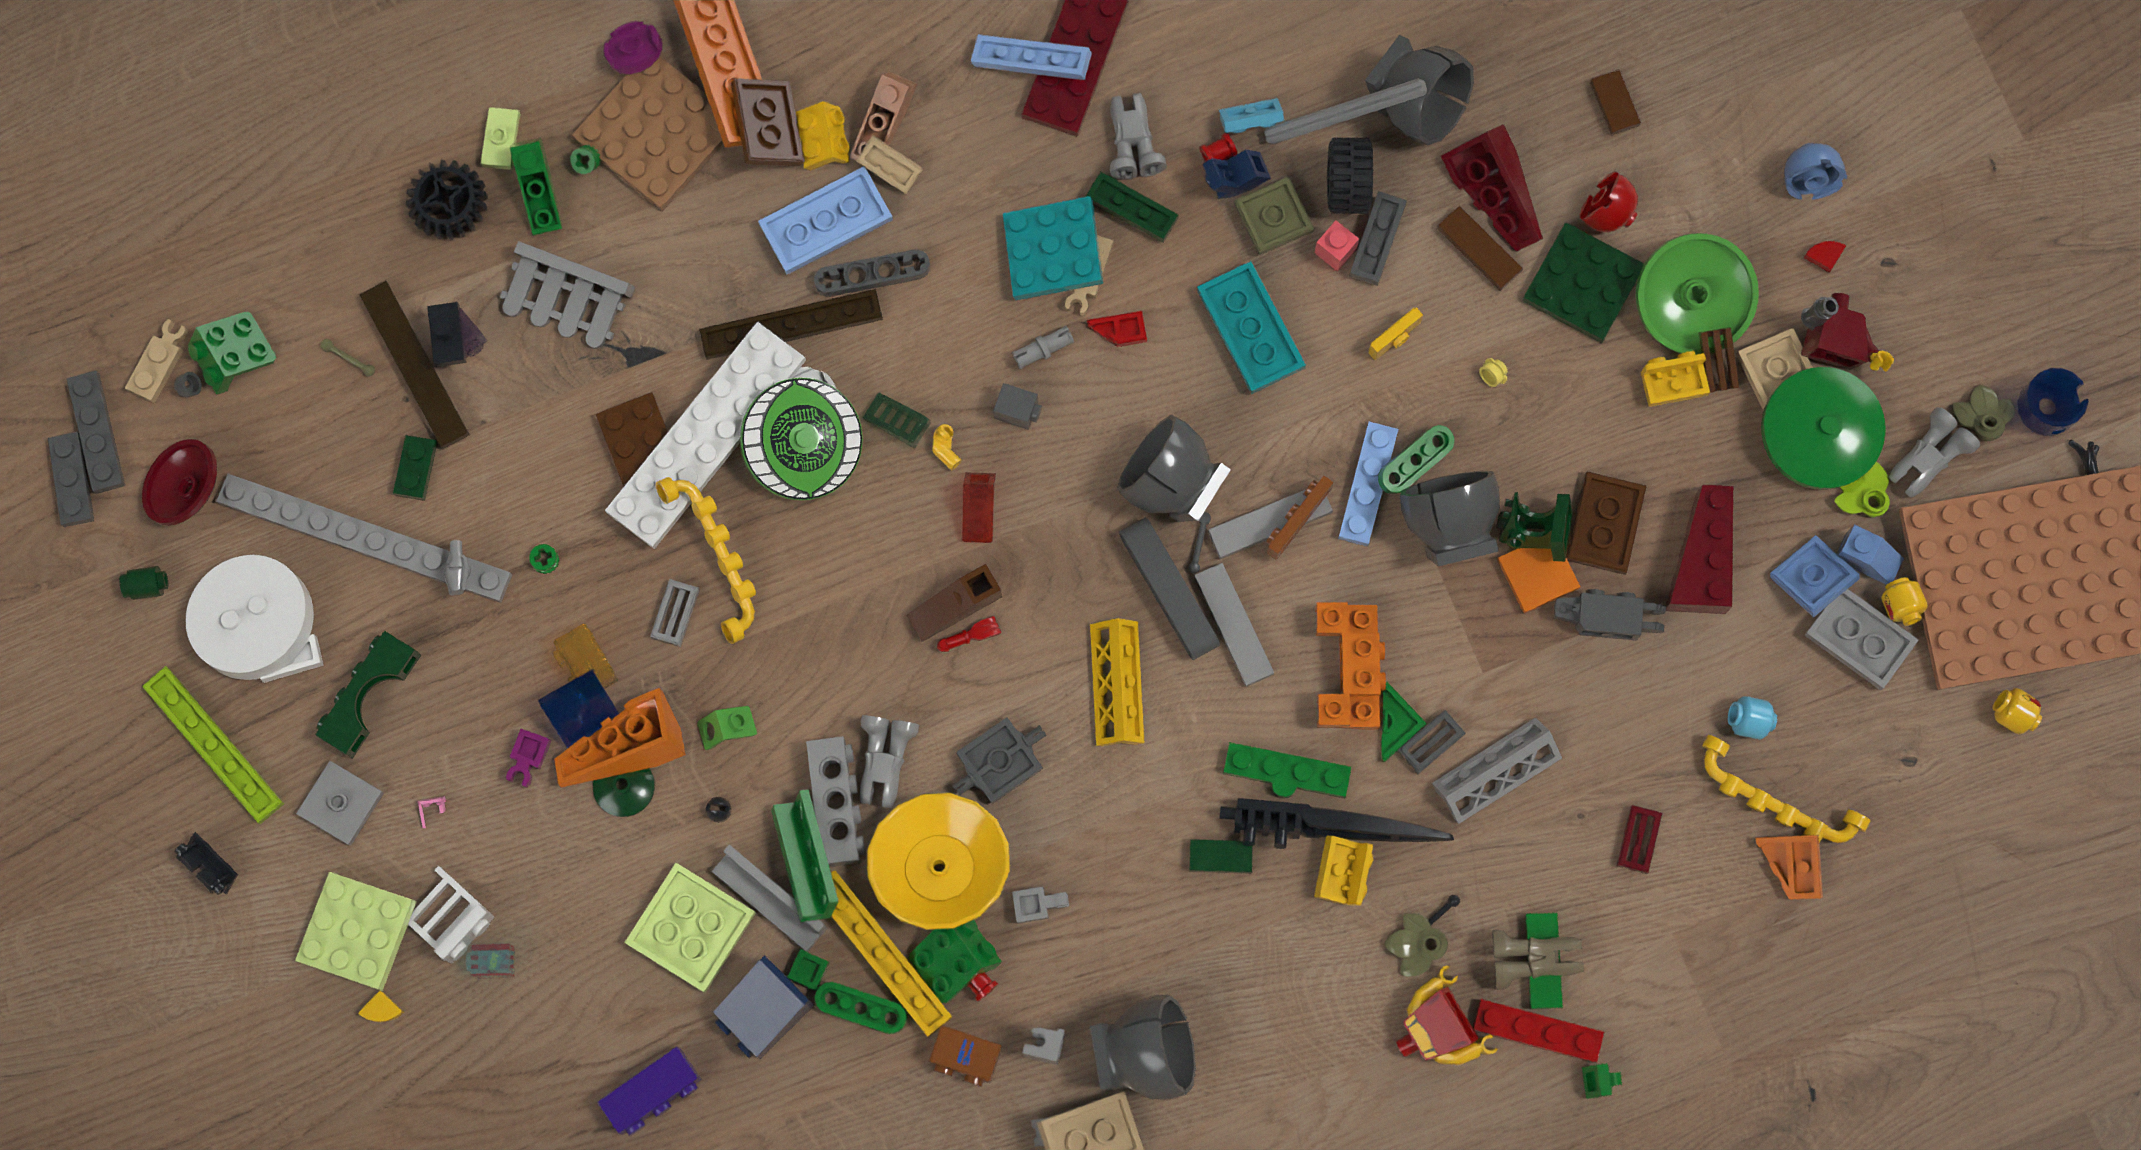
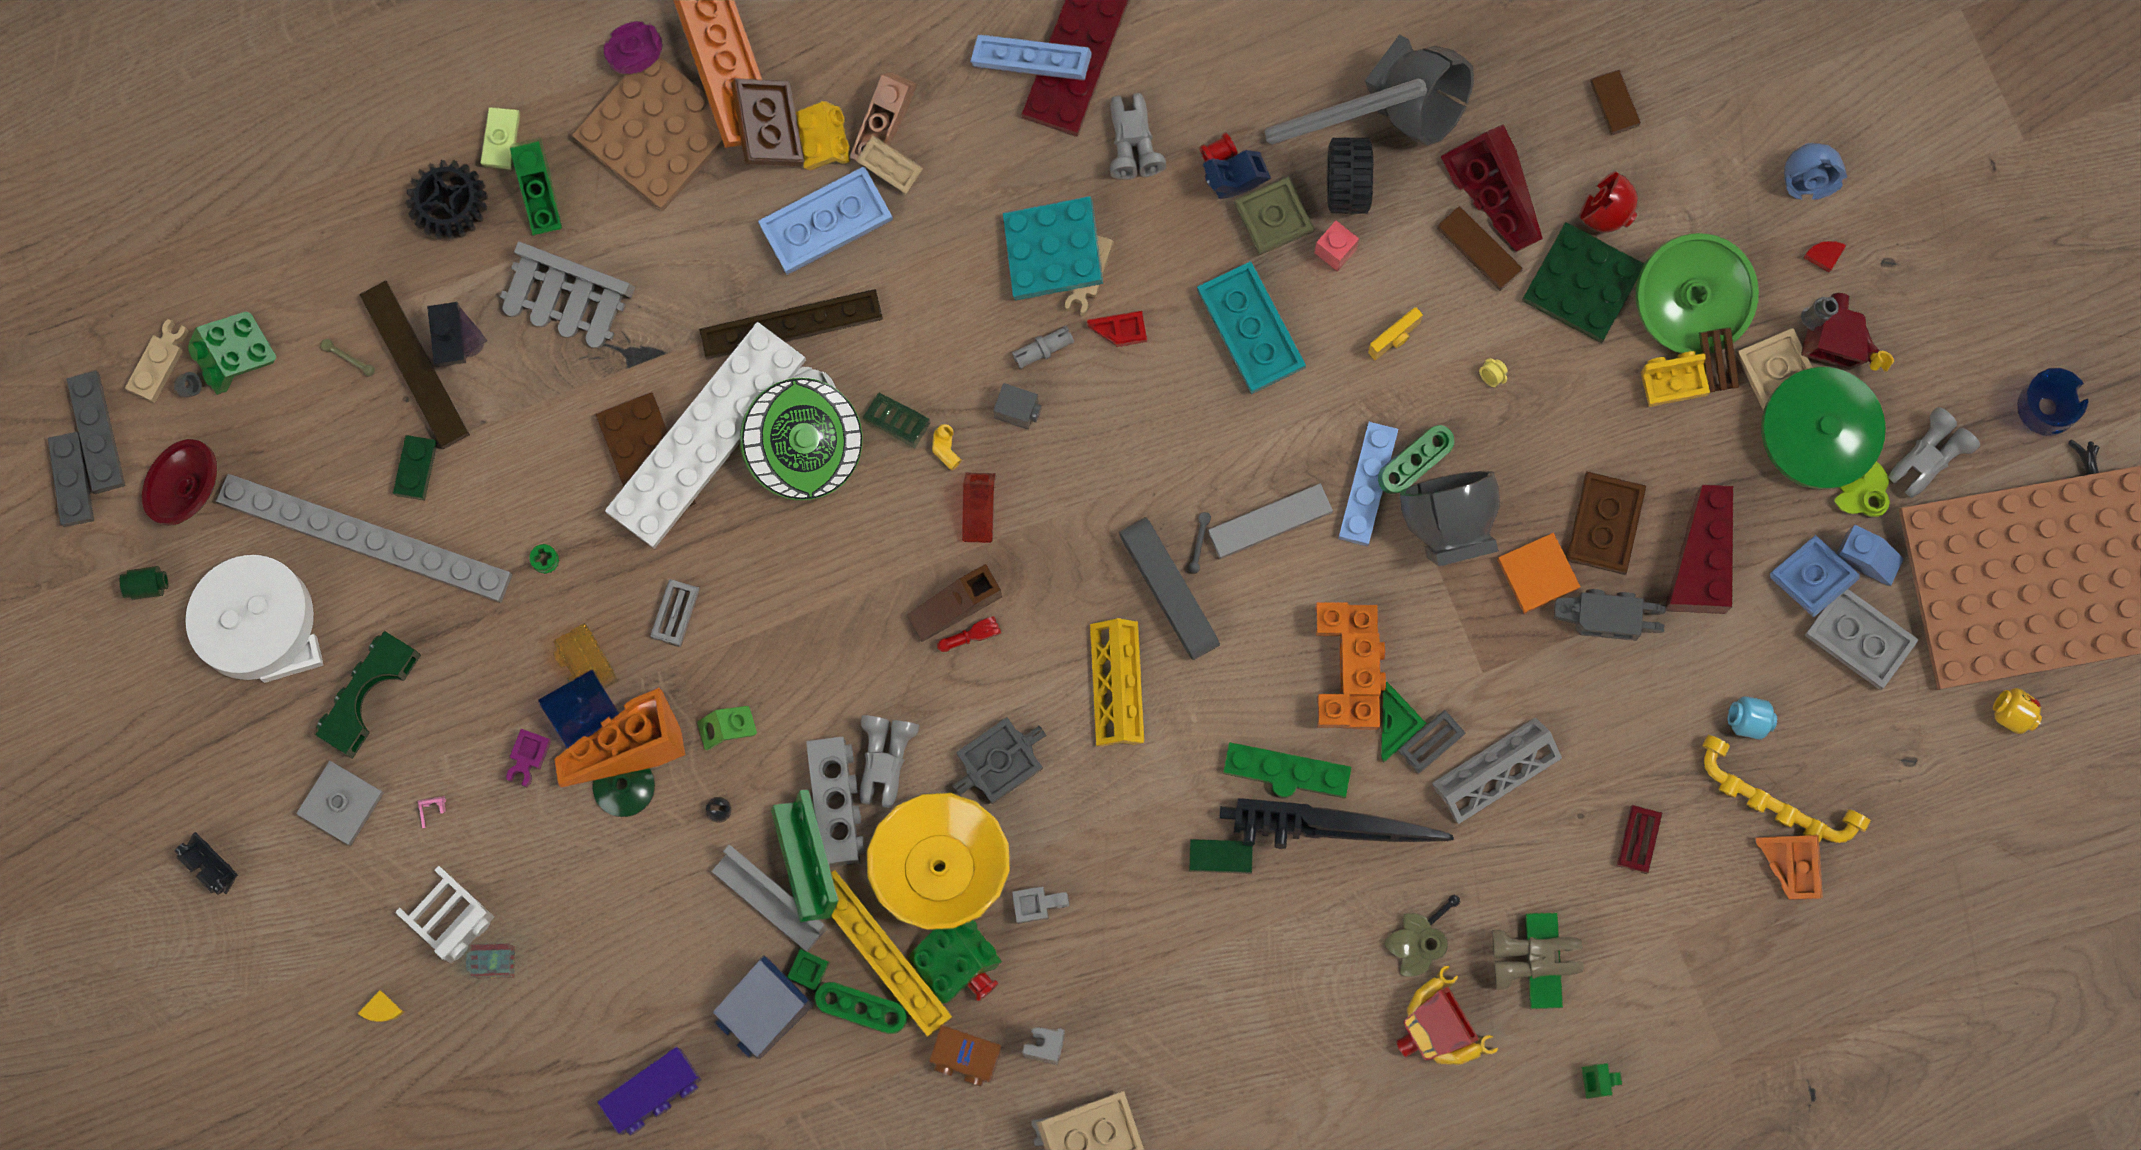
lime tile [142,666,284,824] -> none
yellowish green plate [295,872,417,991] -> none
light grey piece [444,540,469,596] -> none
green bush [570,144,601,174] -> none
yellowish green plate [625,863,756,993] -> none
yellow bar [655,477,756,644] -> none
dark grey beam [814,250,930,297] -> none
dark green plate [1086,172,1179,243] -> none
dark grey plate [1090,995,1196,1099] -> none
dark grey plate [1117,415,1231,522] -> none
light grey tile [1194,563,1274,687] -> none
medium azure plate [1219,98,1284,133] -> none
dark orange plate [1266,476,1334,560] -> none
yellow bracket [1314,836,1373,906] -> none
dark grey plate [1349,191,1407,286] -> none
red plate [1473,999,1604,1063] -> none
dark green tile [1496,492,1573,562] -> none
yellow head [1881,577,1928,626] -> none
olive plate [1952,385,2015,441] -> none

